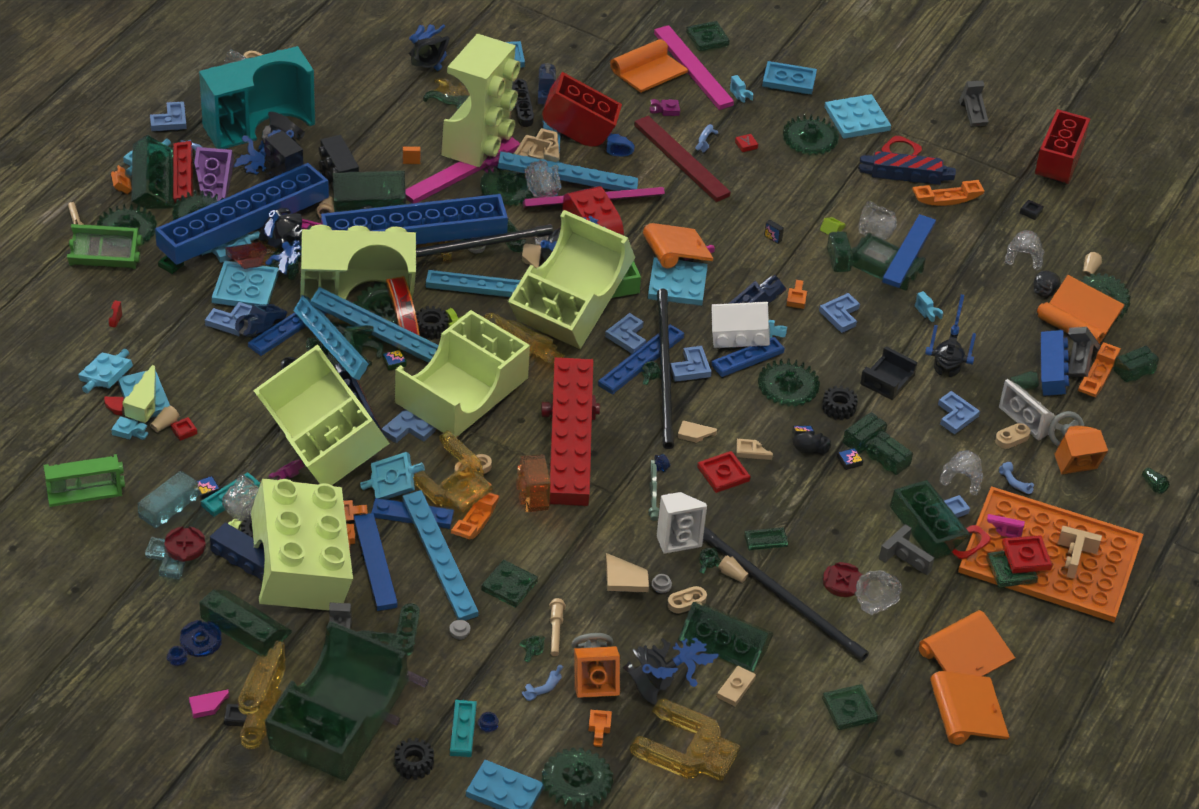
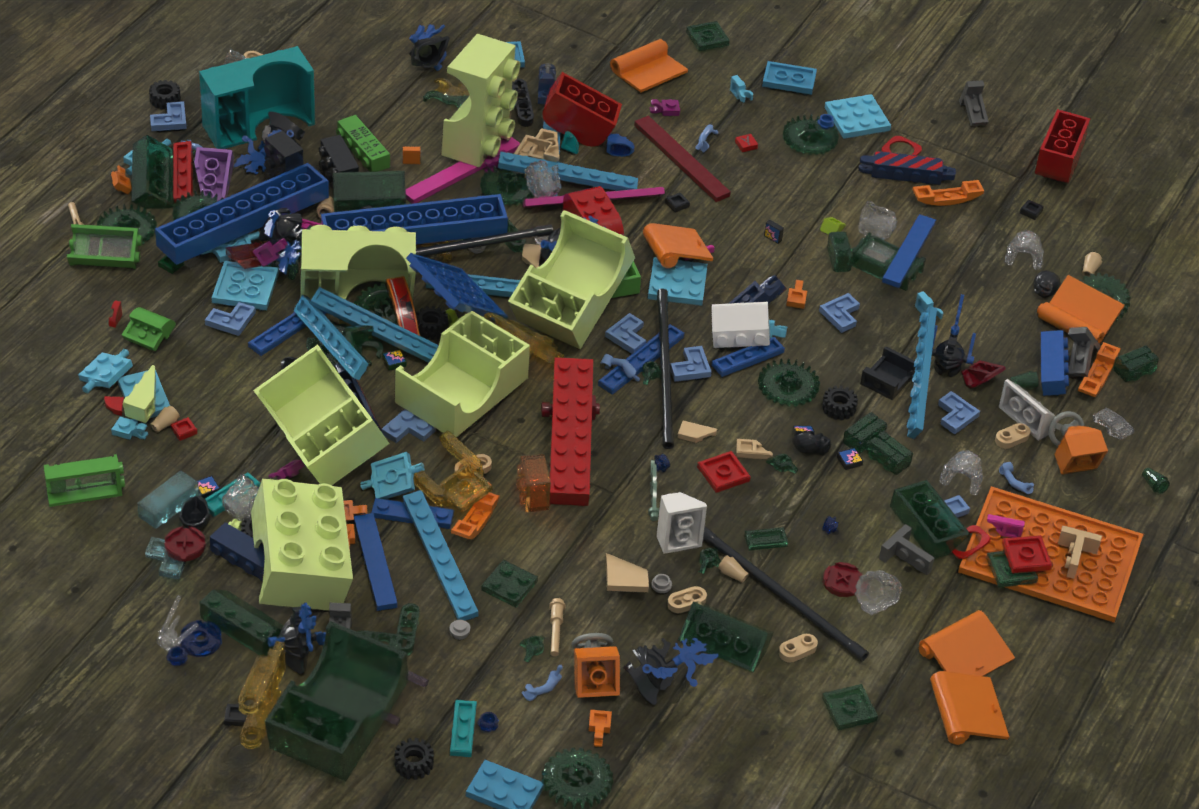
dark pink tile [189,690,229,719] -> none
dark blue plate [235,304,287,338] -> none
clear yellow plate [630,699,740,781] -> none
dark pink tile [654,25,734,110] -> none
tan plate [717,666,756,707] -> none
none -> bright green brick [122,307,176,351]
none -> black tyre [149,80,181,110]
none -> clear plant [156,595,199,650]
none -> black hair [179,496,210,530]
none -> magenta plate [253,238,288,267]
none -> black helmet [268,602,327,674]
none -> bright green brick [336,115,390,174]
none -> blue plate [406,253,508,322]
none -> teal tile [561,131,579,154]
none -> medium blue piece [600,354,640,381]
none -> black tile [665,193,690,213]
none -> clear green piece [766,454,798,473]
none -> tan plate [779,634,818,662]
none -> blue plate [817,114,834,130]
none -> clear blue plate [822,516,839,535]
none -> dark azure plate [907,306,937,439]
none -> dark red slope [962,360,1006,388]
none -> clear slope [1093,408,1134,440]

